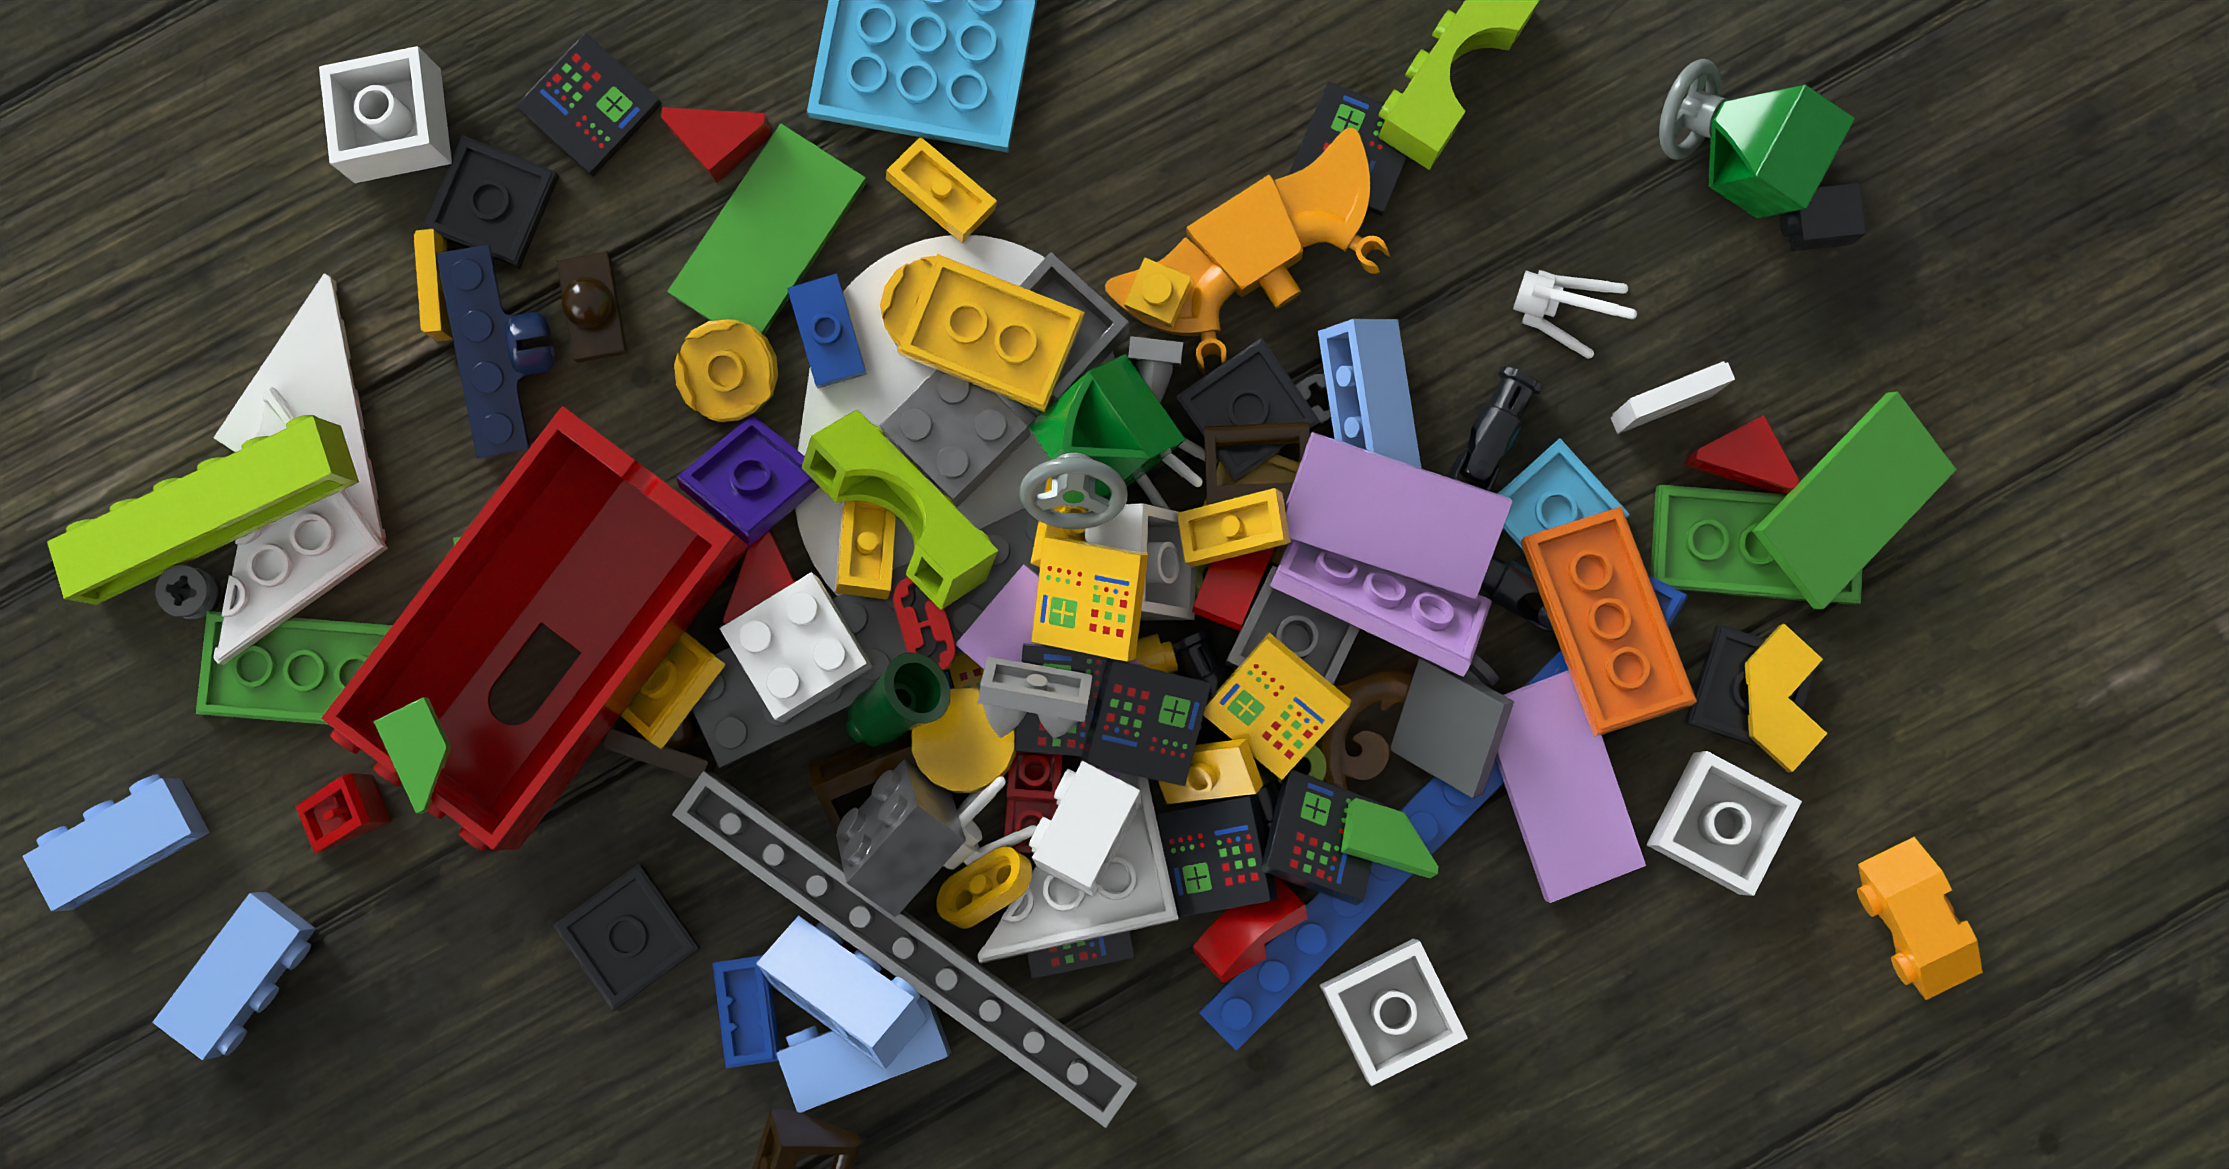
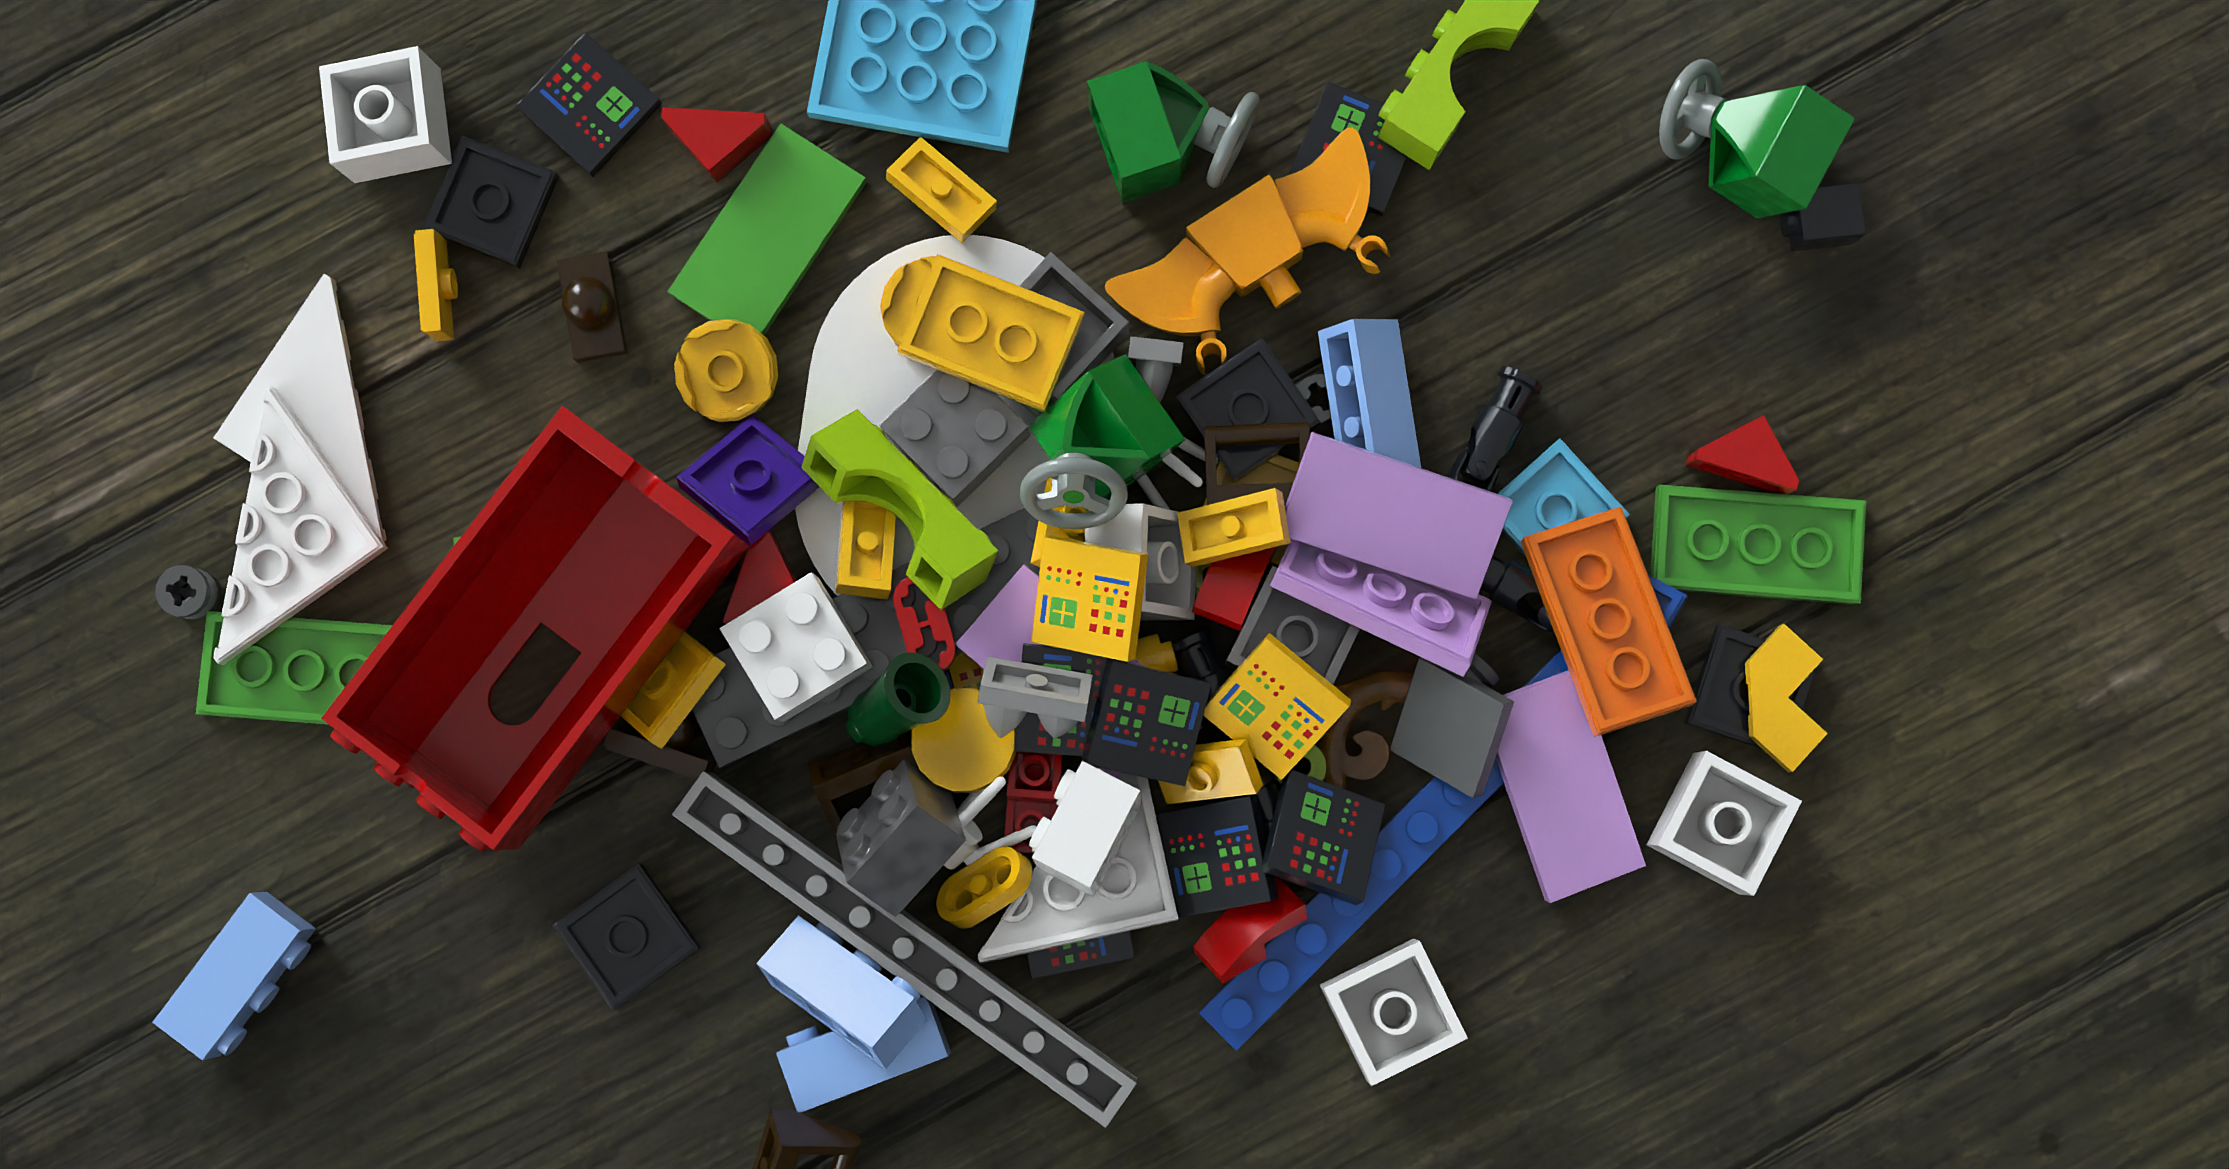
light blue brick [22,774,210,911] -> none
lime brick [47,415,359,605] -> none
red slope [296,773,391,854] -> none
bright green tile [373,697,452,814] -> none
dark blue plate [436,245,555,458] -> none
blue plate [712,955,780,1068] -> none
blue plate [787,273,867,389] -> none
yellow plate [1124,257,1194,328] -> none
bright green tile [1341,798,1439,879] -> none
white plant [1513,270,1637,359] -> none
white tile [1611,361,1735,434] -> none
bright green tile [1753,392,1957,609] -> none
light orange brick [1857,837,1983,1000] -> none
none -> green piece [1087,61,1260,203]

